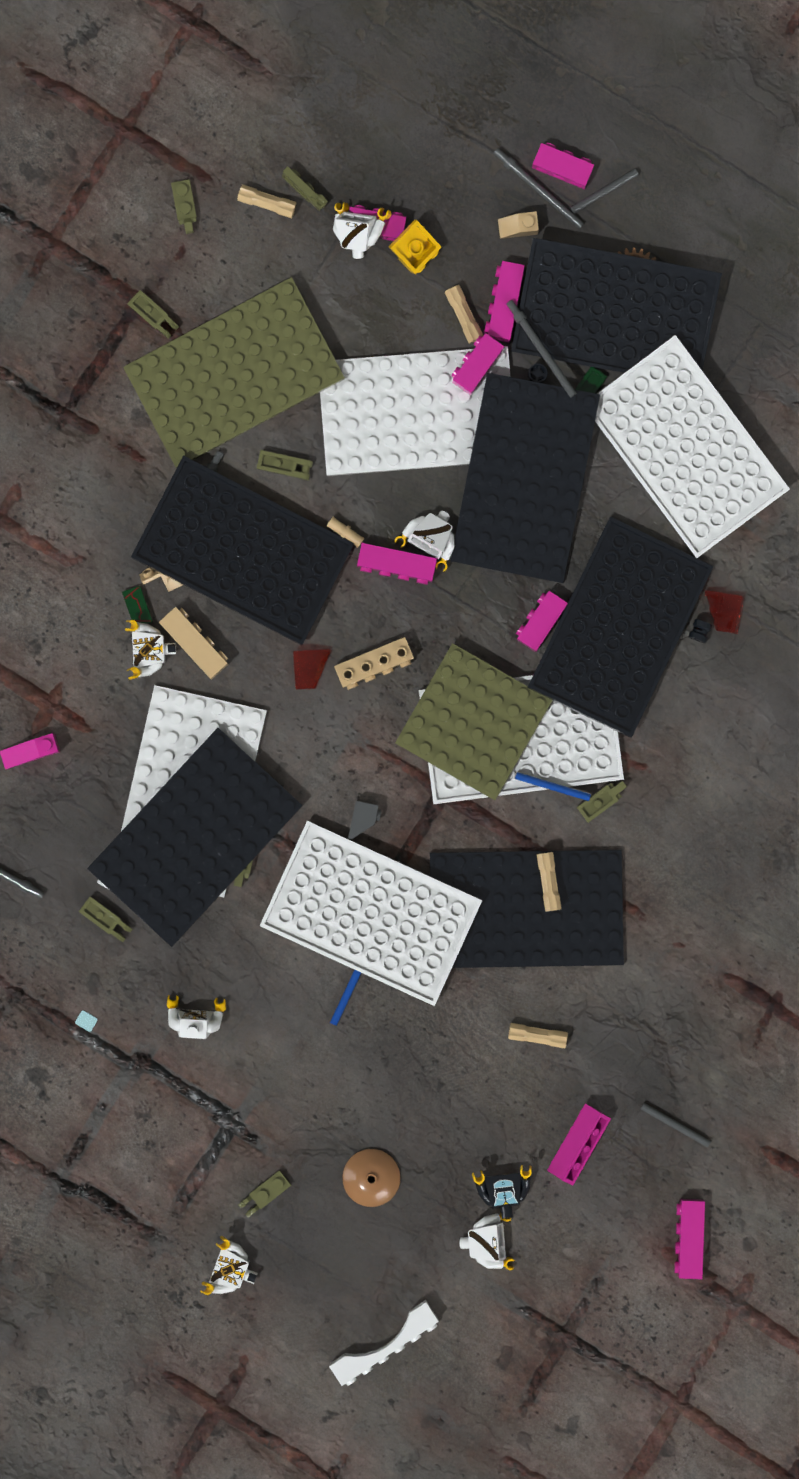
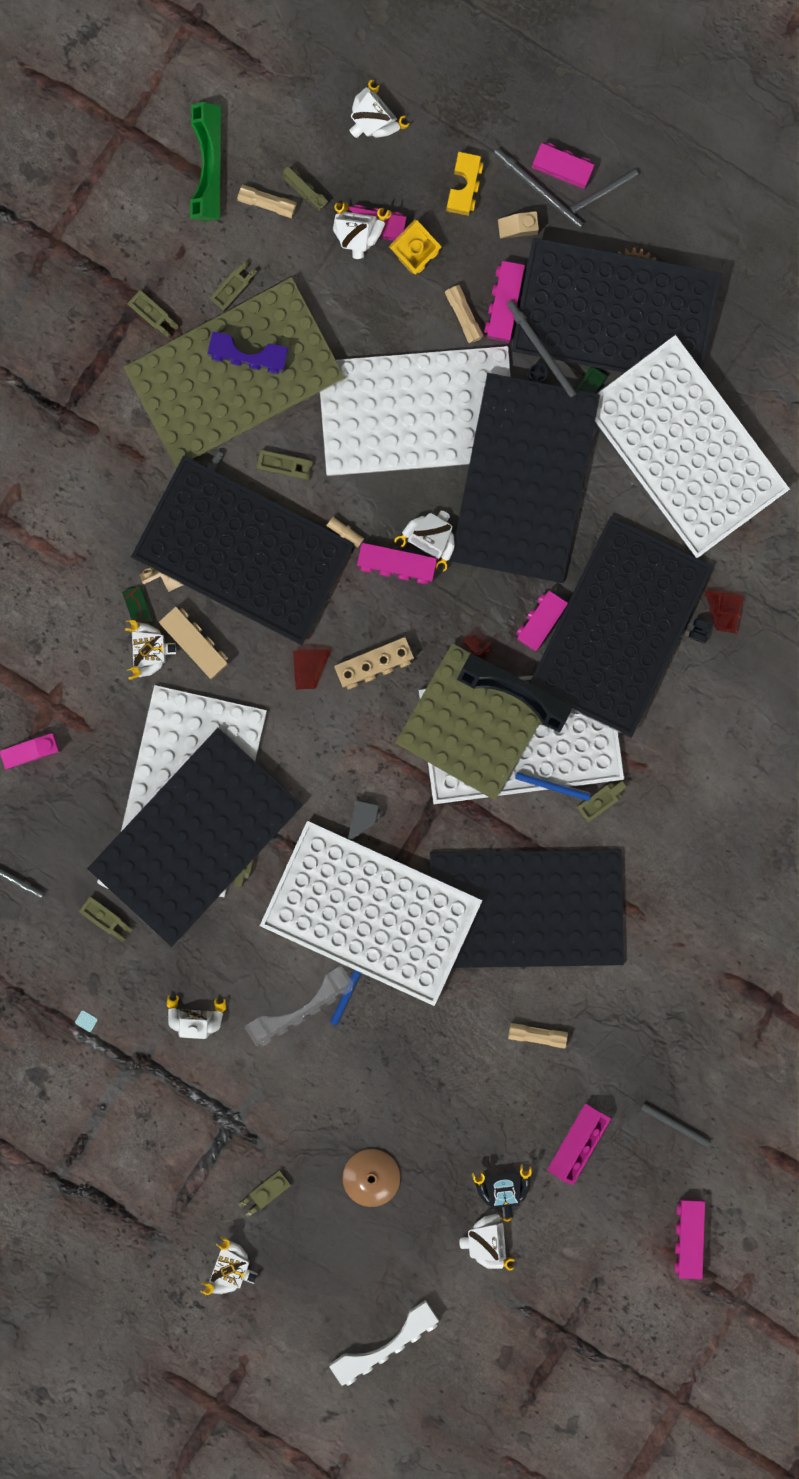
olive hinge [171,179,197,234] -> none
dark pink brick [451,333,504,396] -> none
tan axle [537,852,562,912] -> none
none -> green arch [190,102,221,222]
none -> dark purple arch [207,331,289,374]
none -> olive hinge [209,261,258,312]
none -> clear arch [244,964,355,1047]
none -> white torso [350,80,410,138]
none -> yellow arch [447,152,484,216]
none -> black arch [457,653,573,733]
none -> clear red bracket [462,635,492,657]

